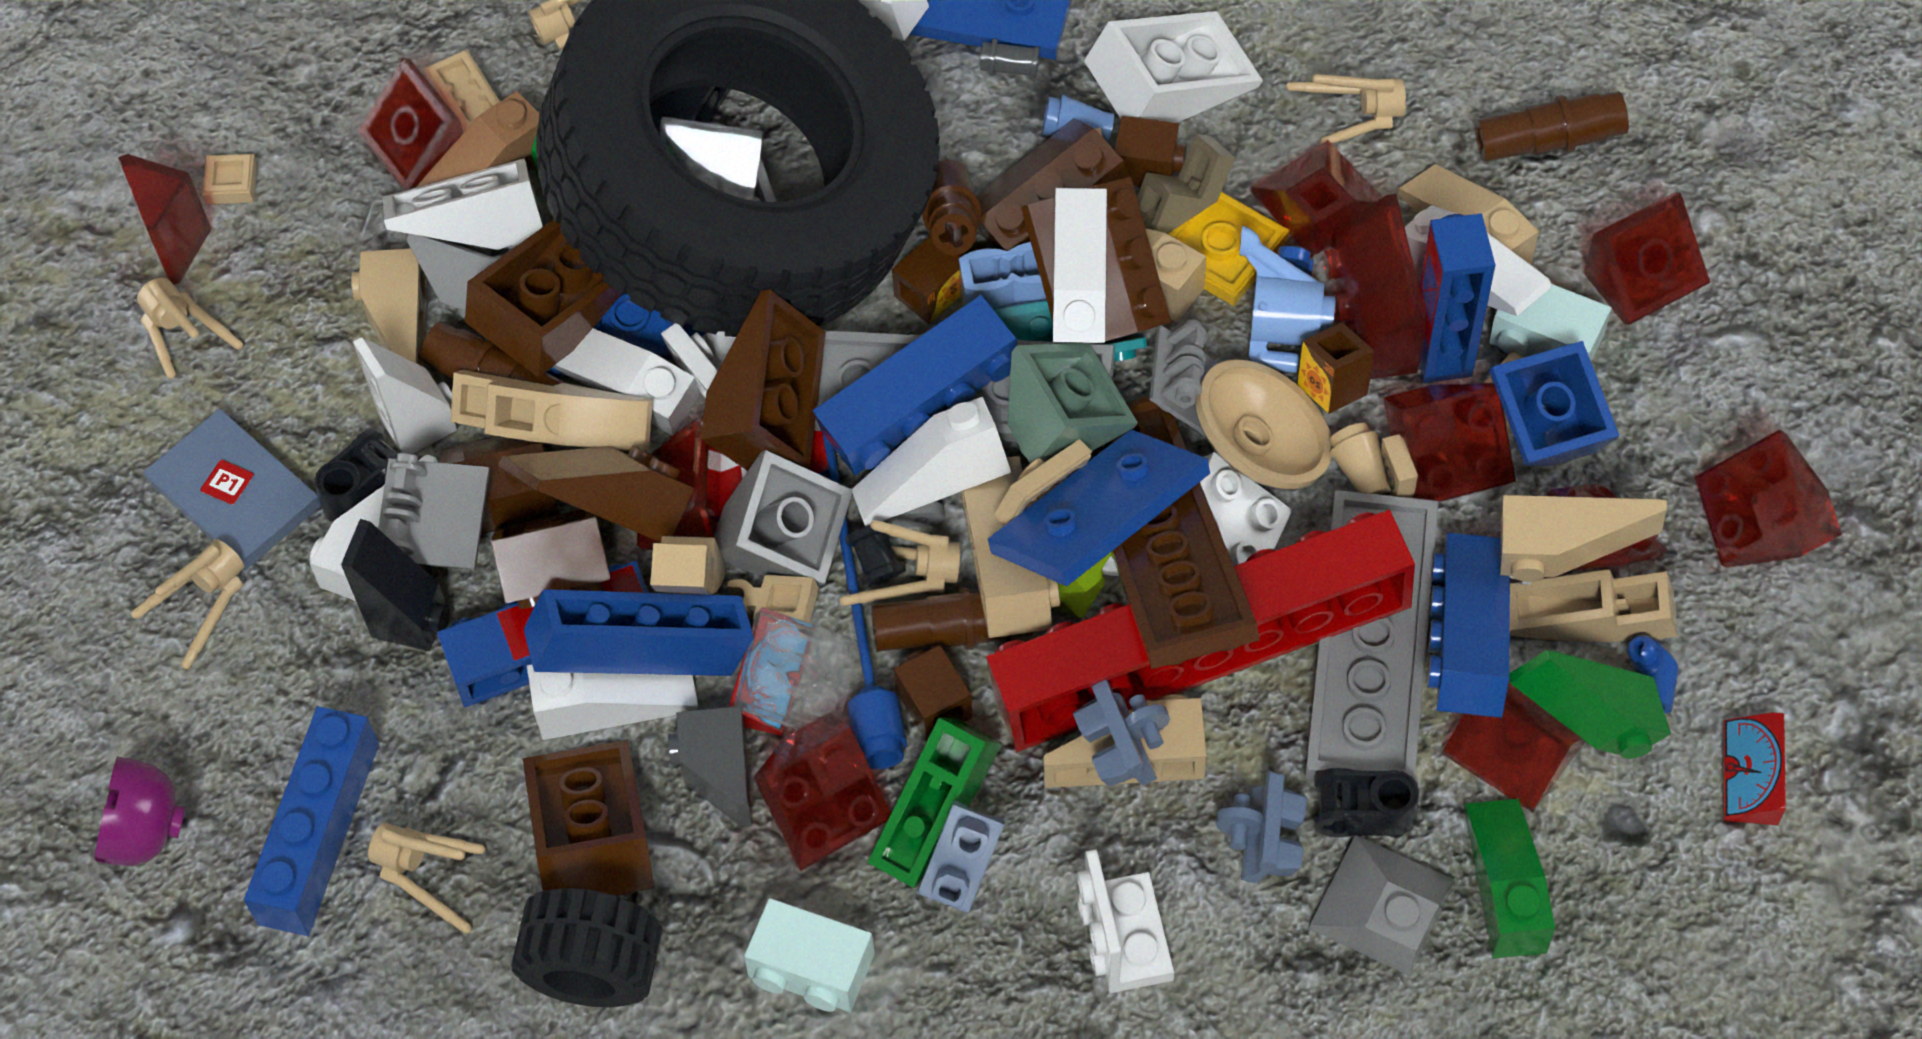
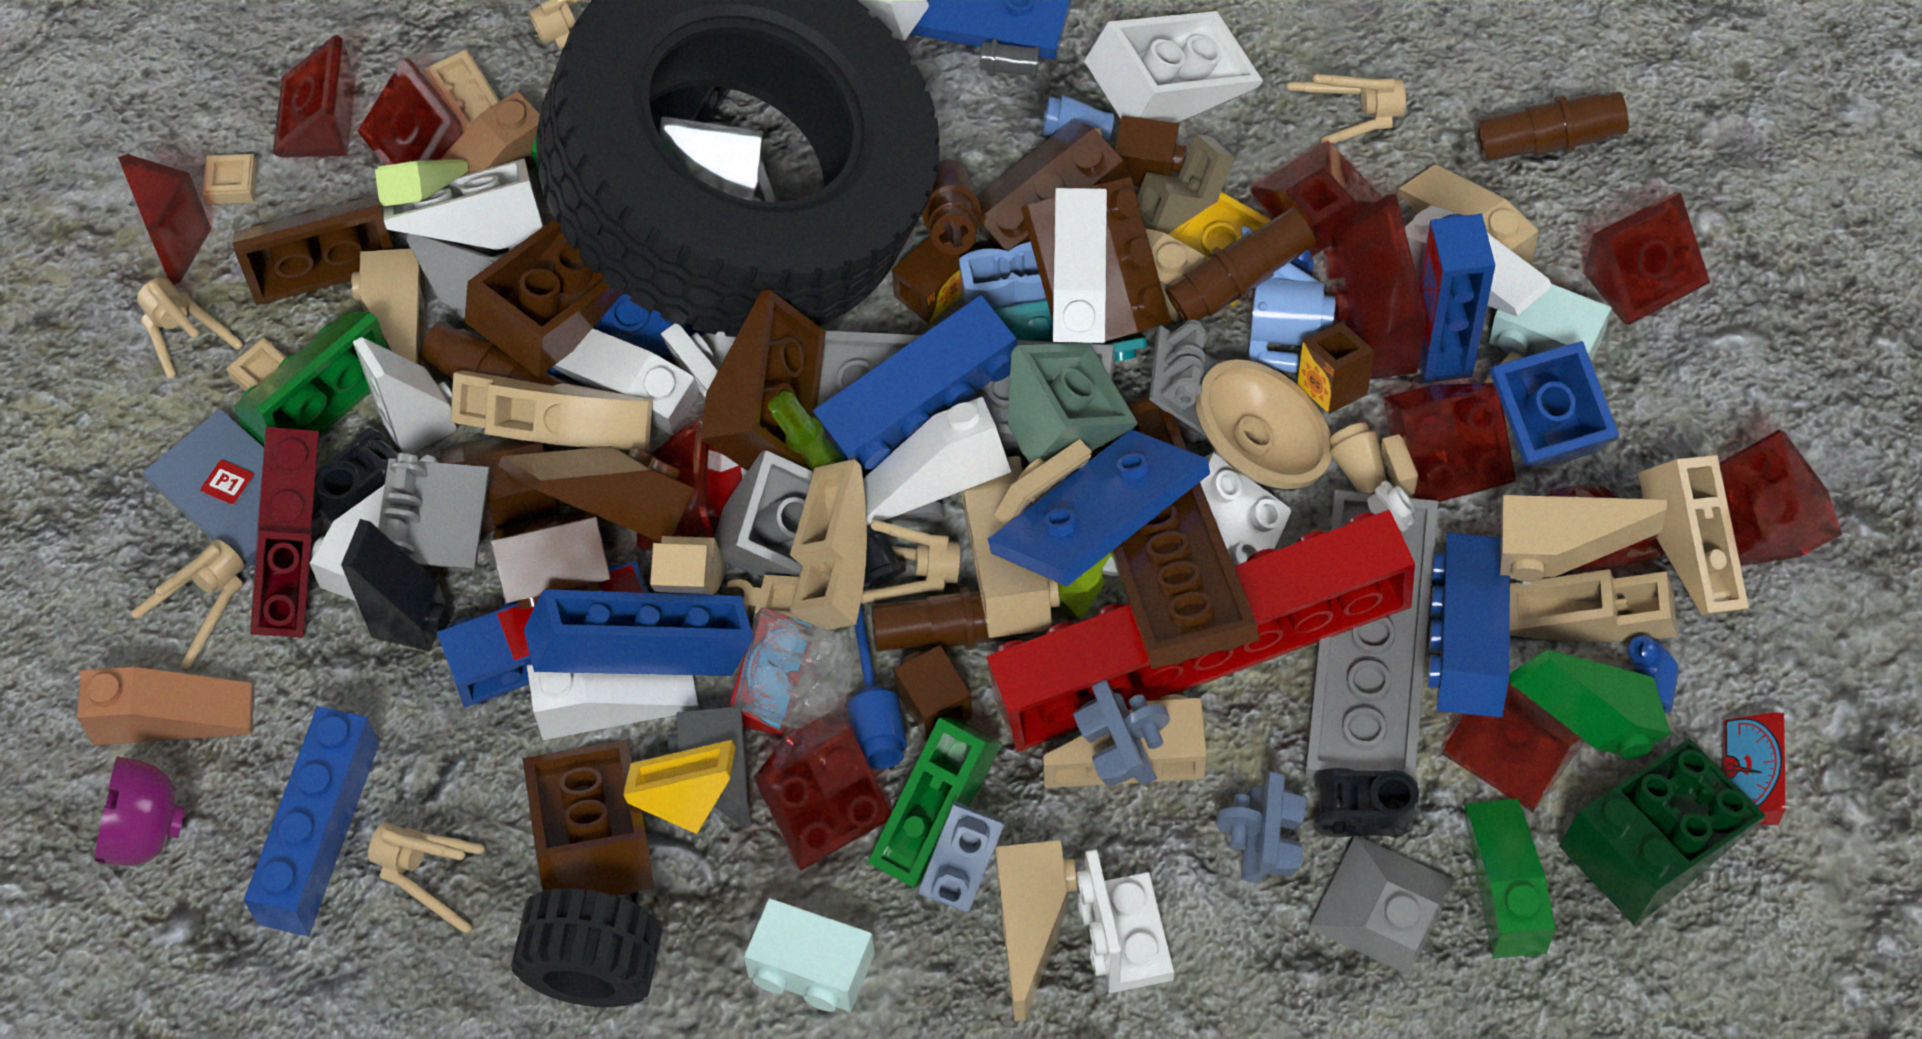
none -> nougat slope [77,667,254,746]
none -> tan tile [226,337,286,391]
none -> reddish brown slope [232,195,394,305]
none -> green slope [233,311,388,447]
none -> dark red slope [250,427,319,638]
none -> clear red slope [272,35,356,157]
none -> yellowish green slope [375,159,469,206]
none -> yellow slope [623,740,736,834]
none -> clear neon green axle [768,391,843,471]
none -> tan slope [790,459,867,632]
none -> tan slope [995,840,1077,1022]
none -> reddish brown piece [1165,207,1317,322]
none -> white plate [1367,480,1415,532]
none -> dark green slope [1559,738,1766,926]
none -> tan slope [1638,455,1749,615]

